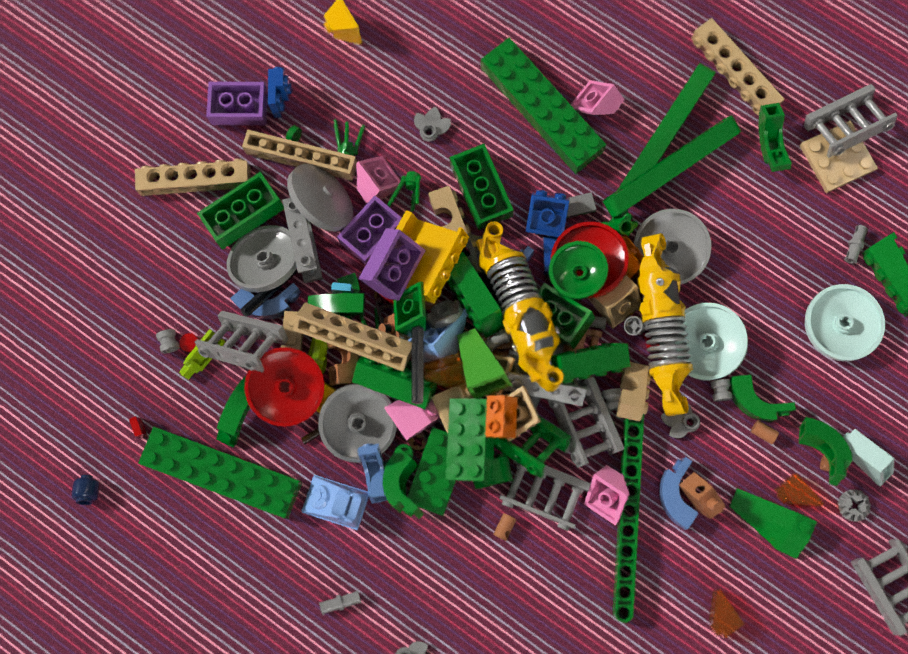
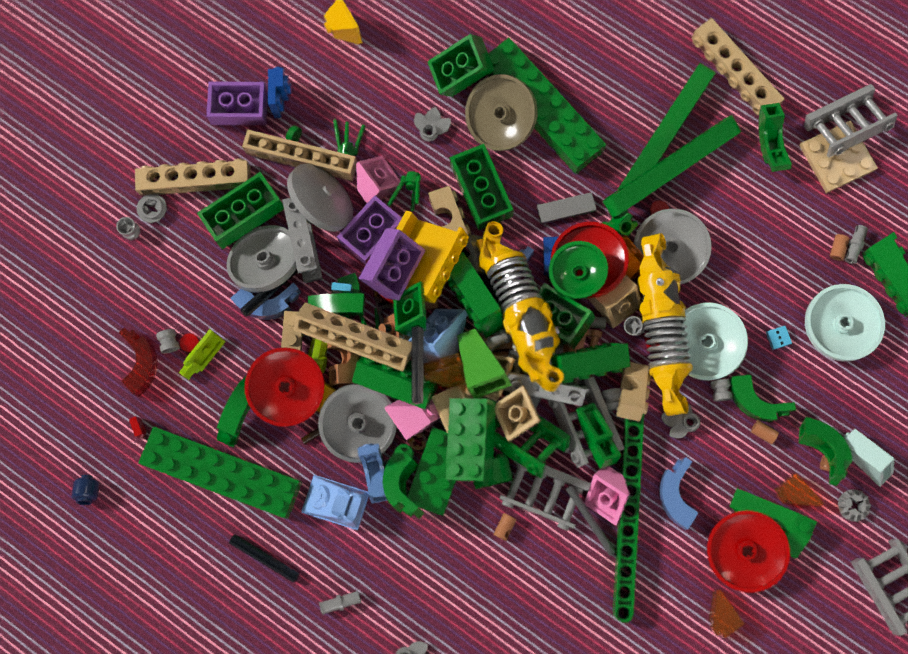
light grey fence [195,311,288,372] -> none
light grey tile [426,300,463,329] -> none
orange brick [485,395,517,439] -> none
blue plate [526,190,570,237] -> none
bright pink slope [571,80,625,115] -> none
nougat torso [679,472,725,519] -> none
none -> light grey wheel [116,217,140,240]
none -> clear red arch [119,327,158,397]
none -> light grey gear [137,194,167,223]
none -> black axle [229,535,300,582]
none -> green brick [427,34,495,97]
none -> dark tan dish [465,75,537,151]
none -> dark grey bar [566,485,616,556]
none -> green slope [576,403,621,469]
none -> red tile [649,200,669,215]
none -> red dish [707,510,790,593]
none -> medium azure tile [766,326,792,350]
none -> nougat piece [830,234,850,261]

